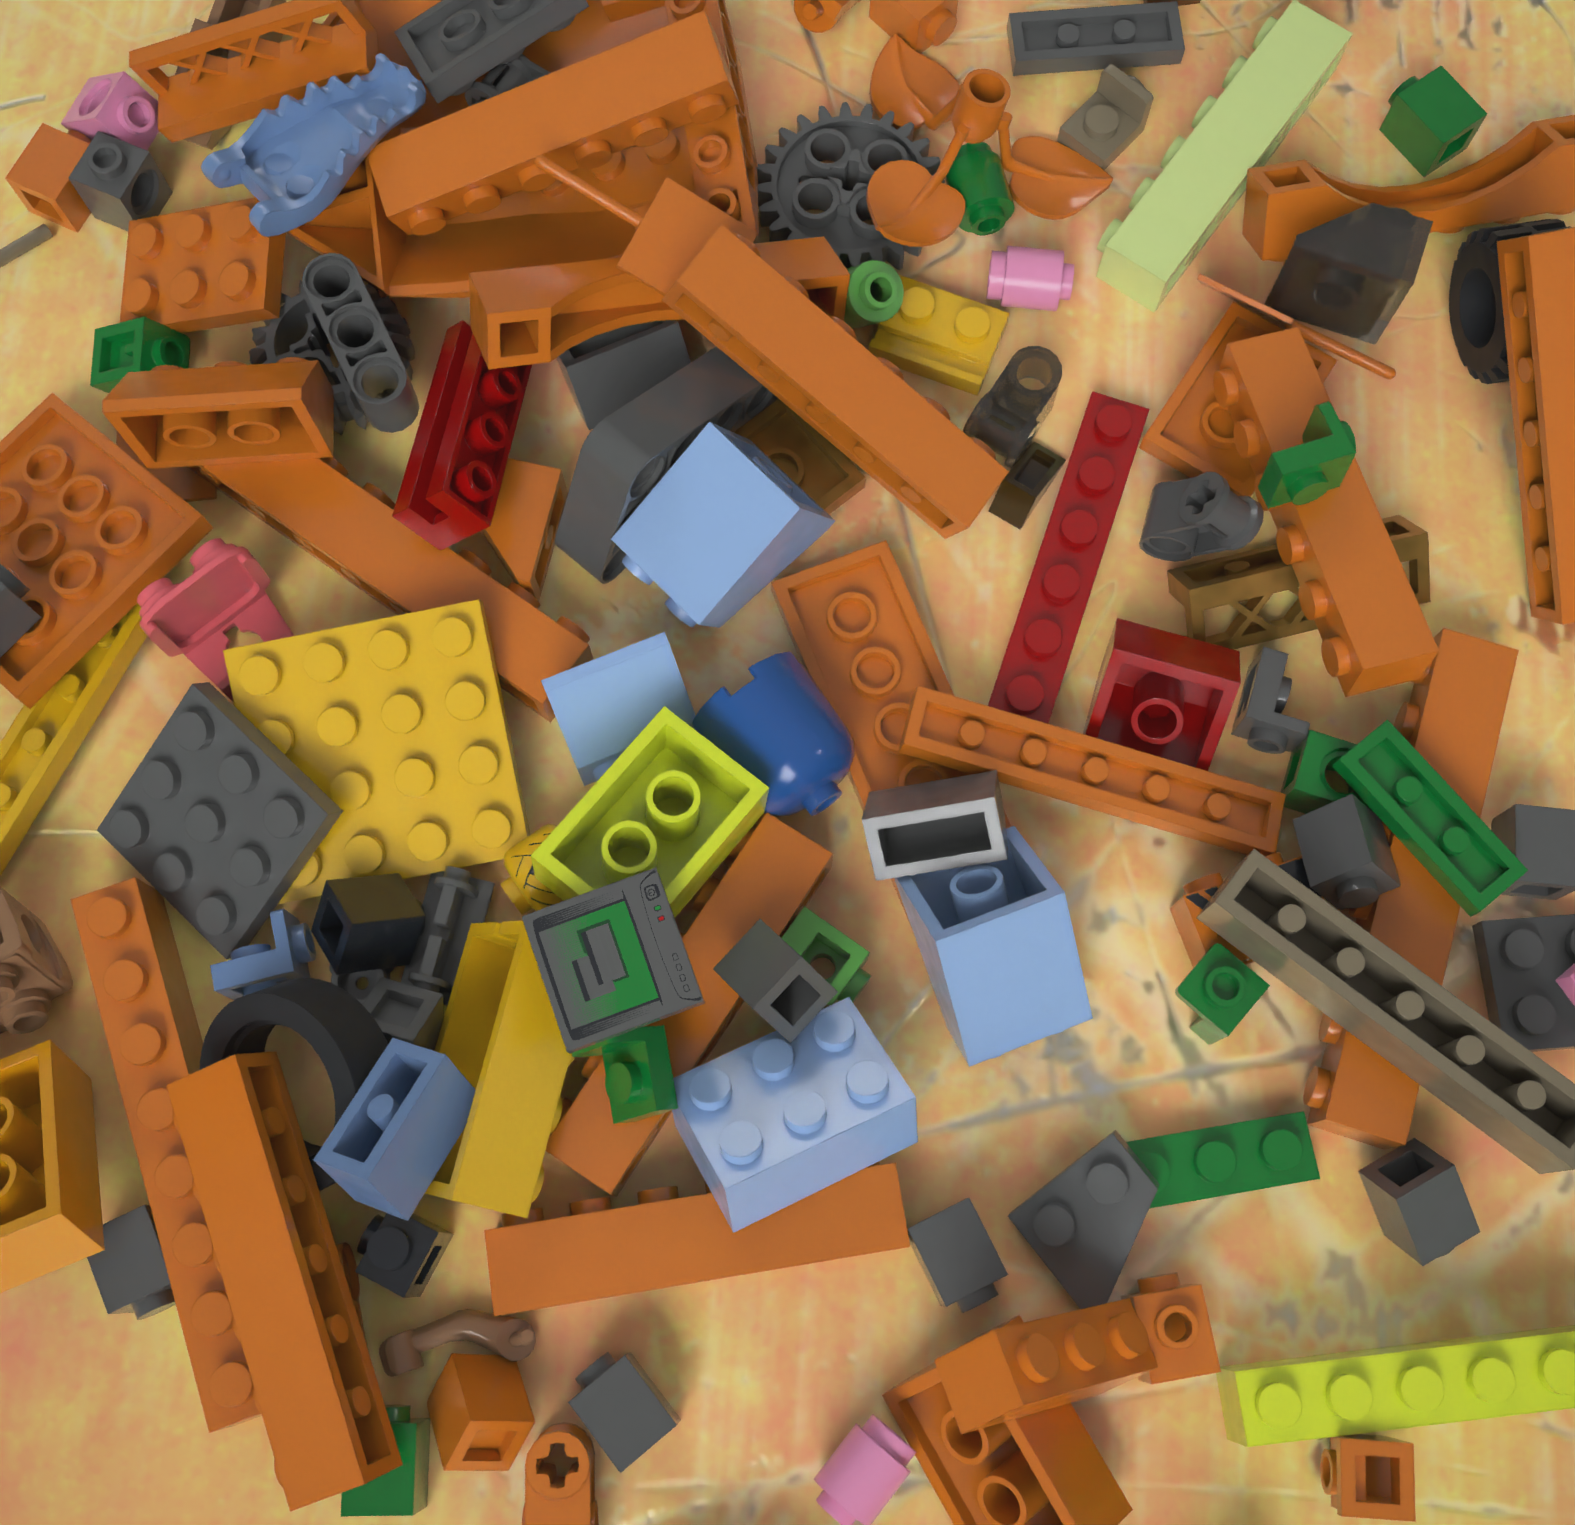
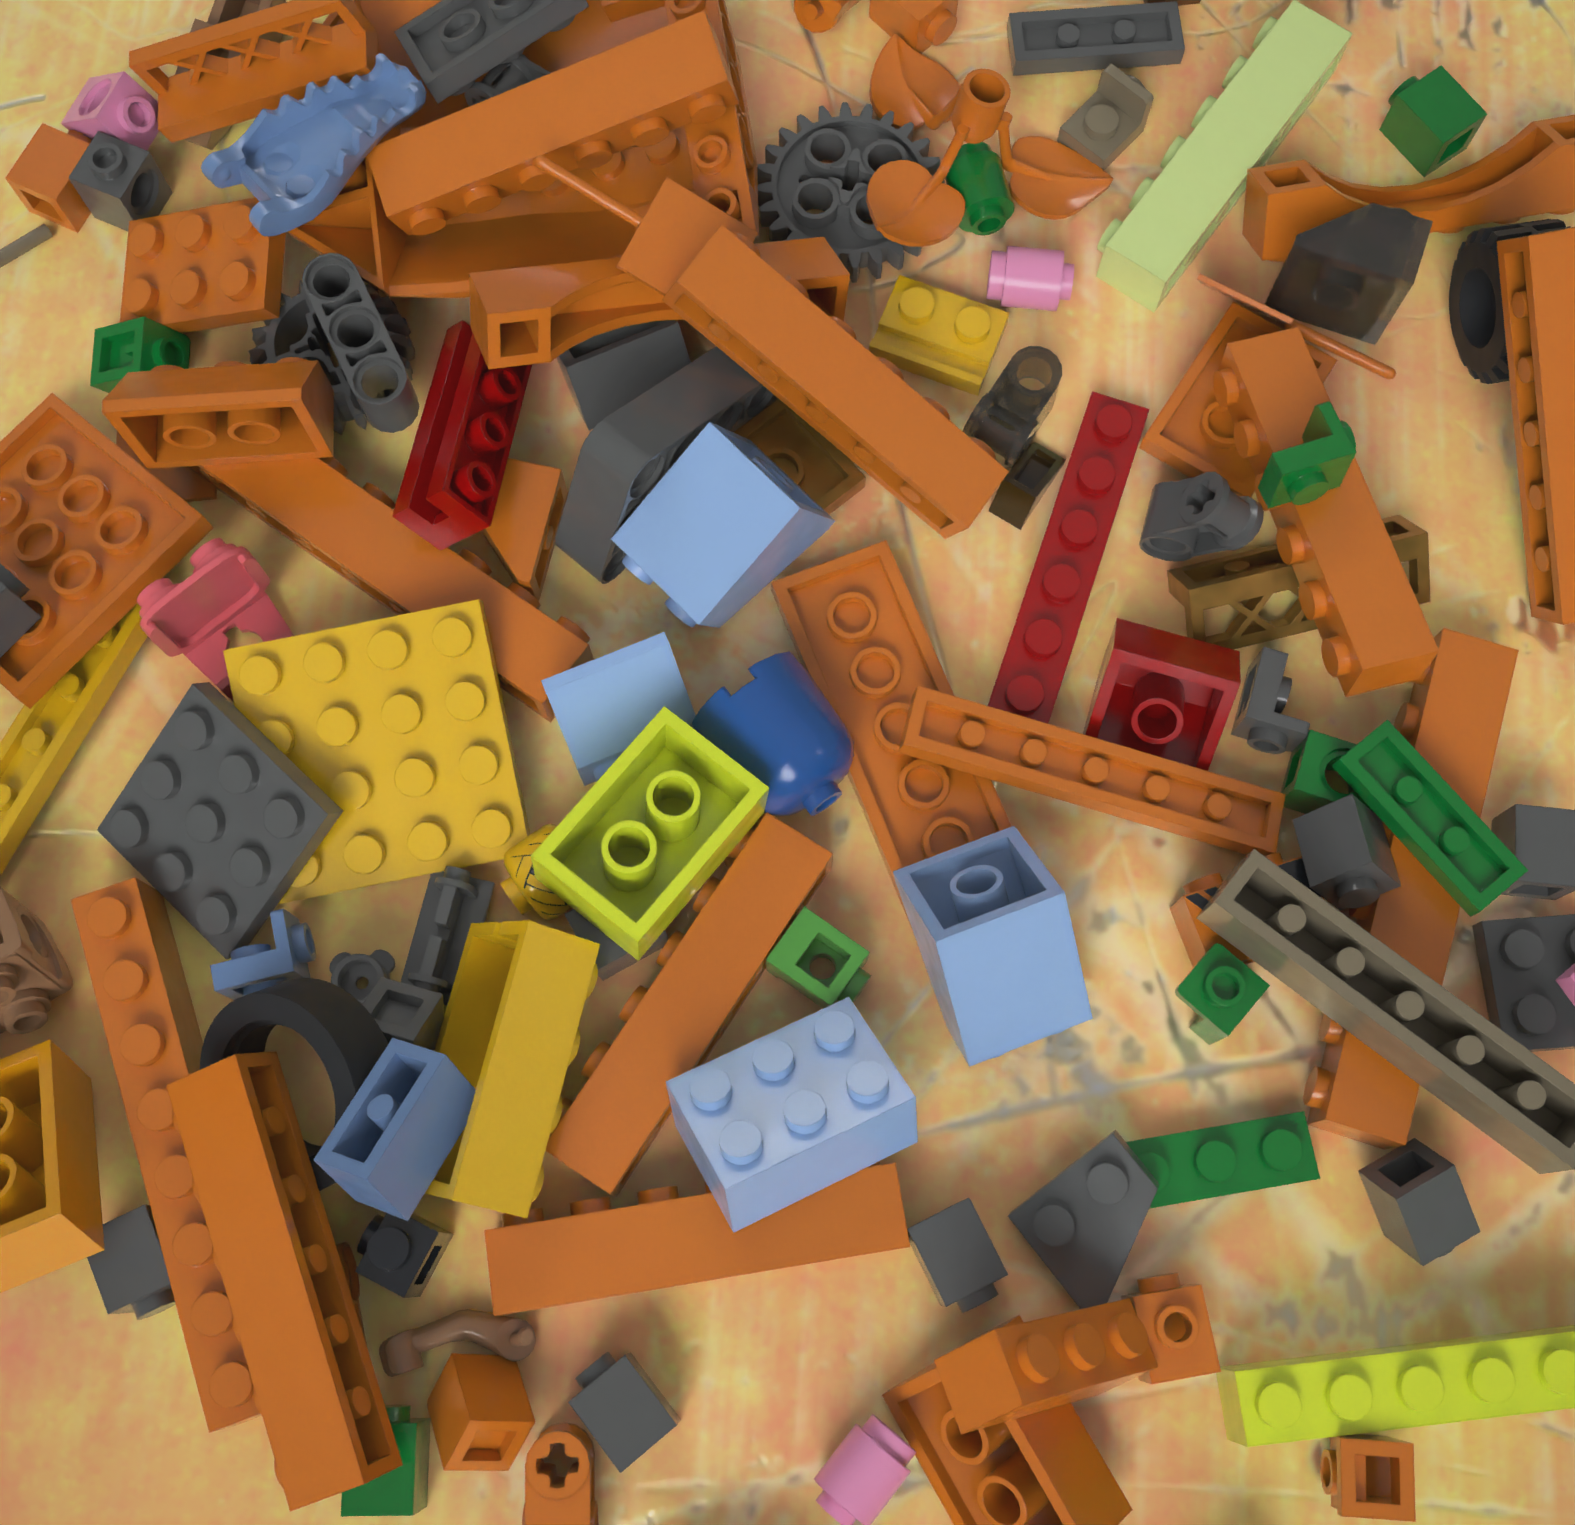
black brick [311,873,426,975] -> none
tile [521,867,705,1053] -> none
green bracket [572,1025,678,1124] -> none
dark grey brick [713,919,838,1043] -> none
bright green brick [844,260,904,329] -> none
dark grey brick [862,770,1008,881] -> none

